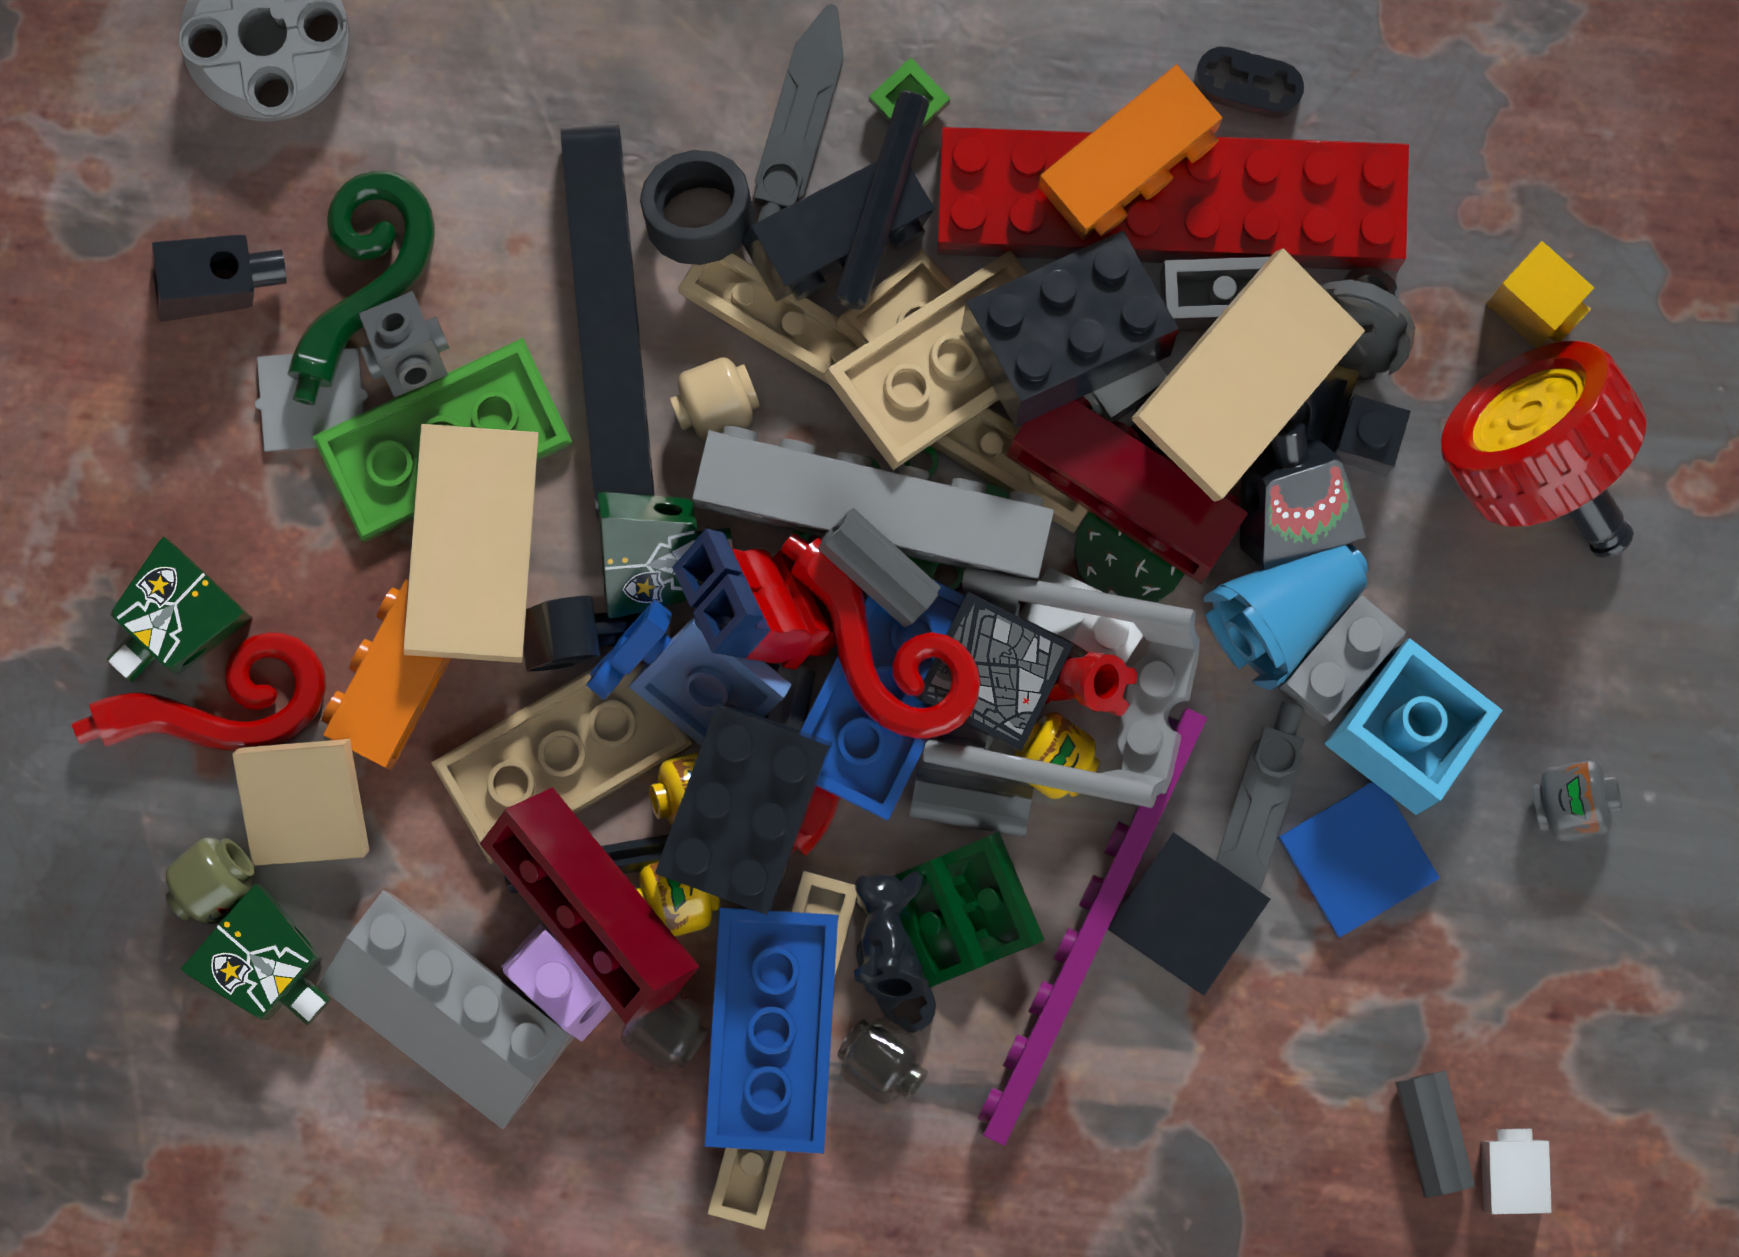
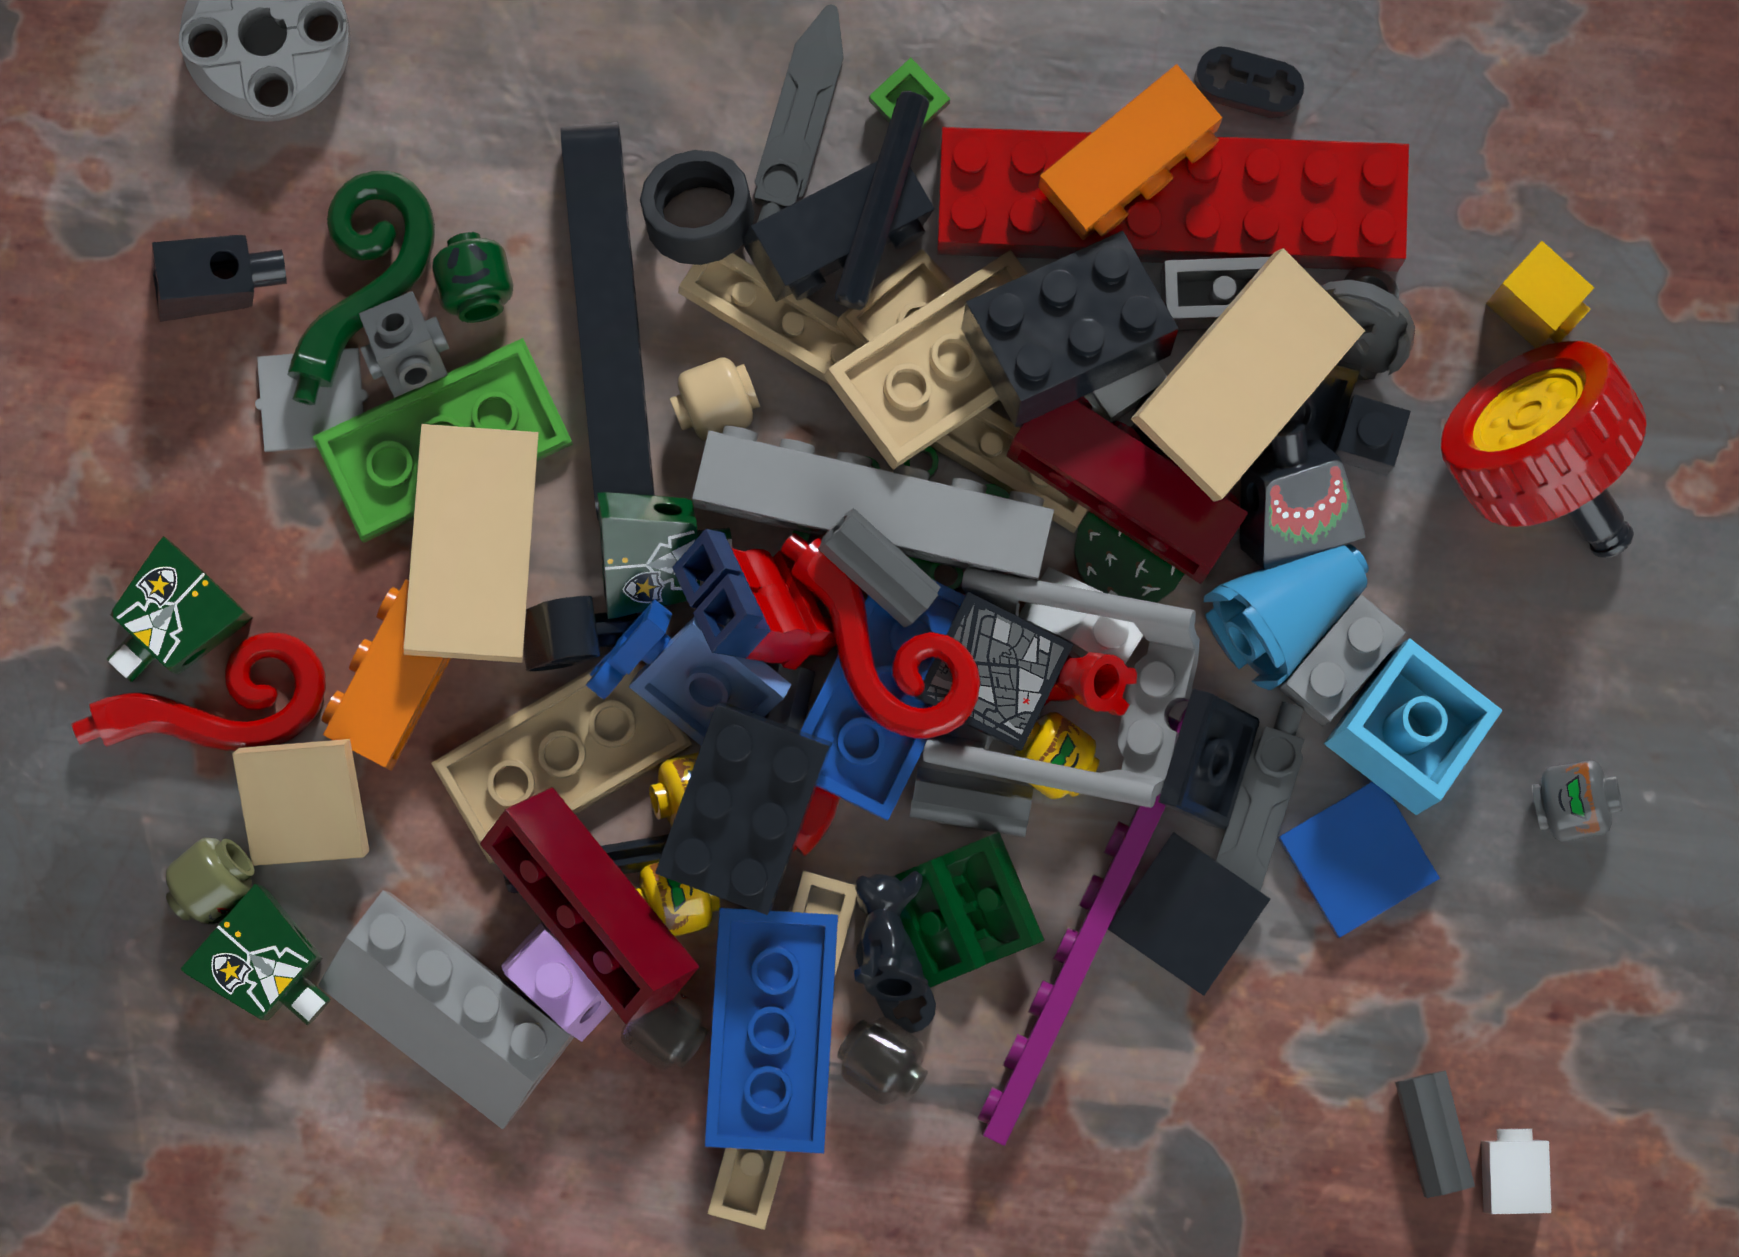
none -> dark green head [432,232,513,323]
none -> black tile [1158,689,1260,830]

